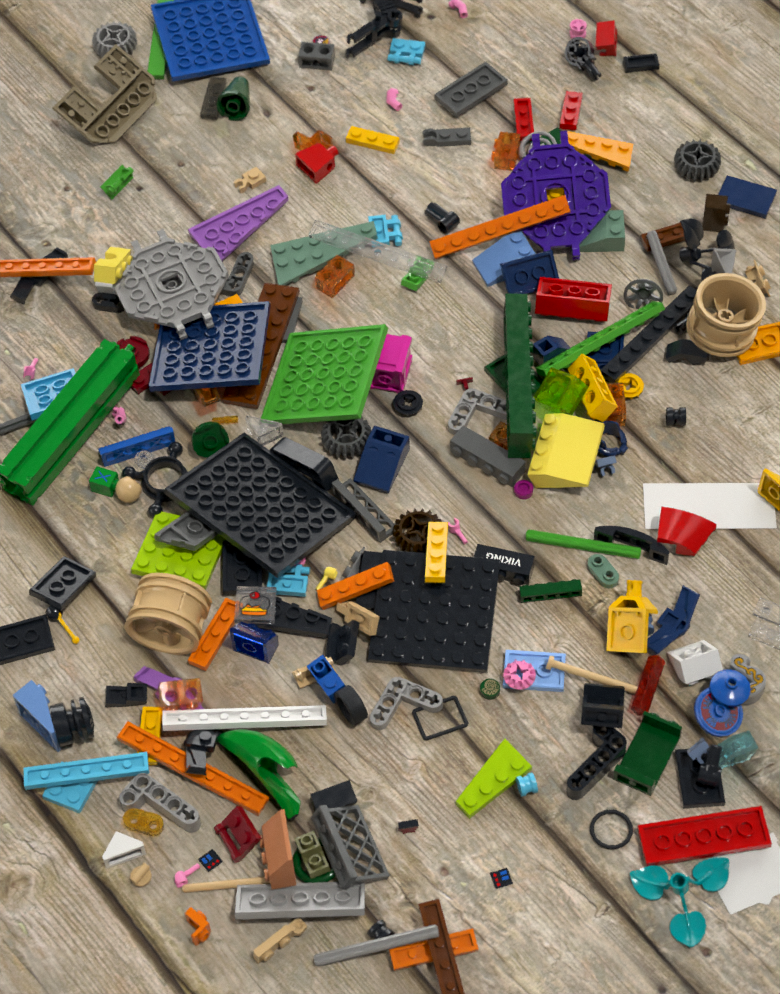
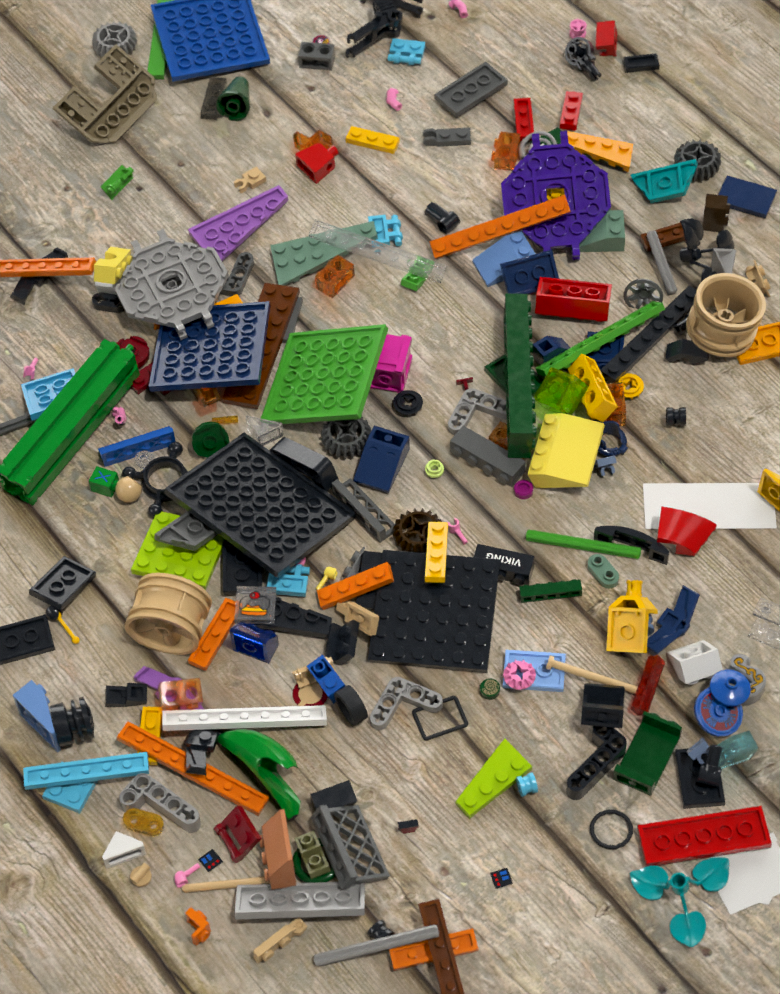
none -> tan sticker [292,682,328,706]
none -> yellowish green plate [425,460,444,478]
none -> teal wing [631,159,698,204]

